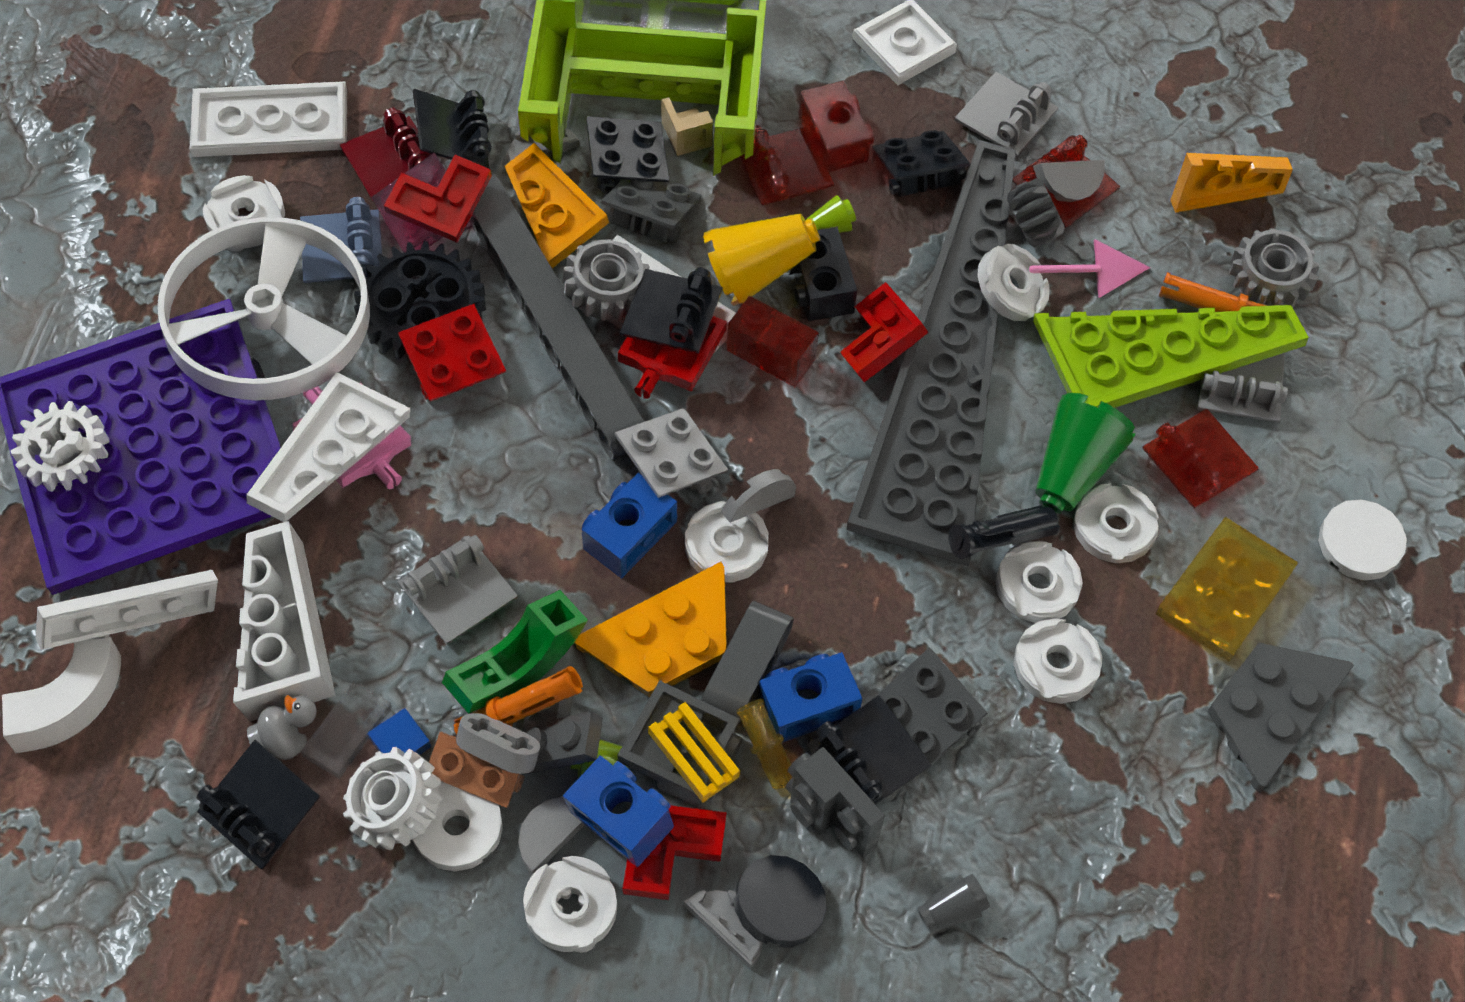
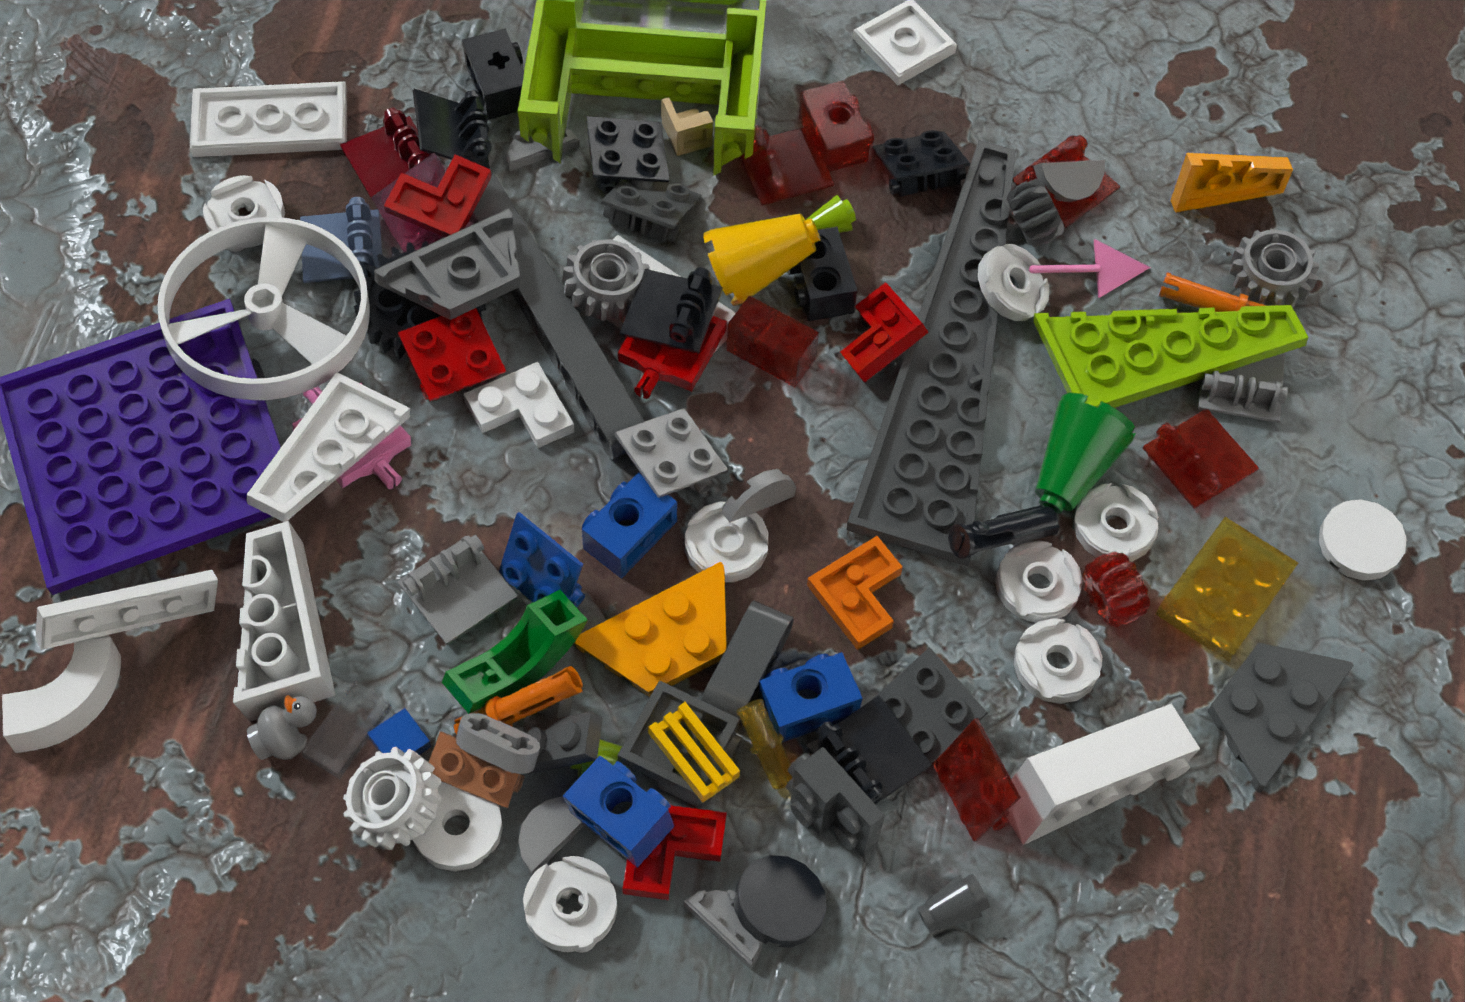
white gear [11,401,110,492] -> none
black hinge [196,740,321,870] -> none
light orange wing [504,143,609,268] -> none
light grey hinge [954,72,1059,157] -> none
none -> dark grey wing [374,209,520,320]
none -> black brick [462,28,524,120]
none -> white plate [464,362,575,448]
none -> blue hinge [499,512,585,607]
none -> orange plate [807,536,903,650]
none -> clear red hinge [933,718,1021,842]
none -> white wedge [996,704,1200,845]
none -> clear red gear [1082,551,1150,628]

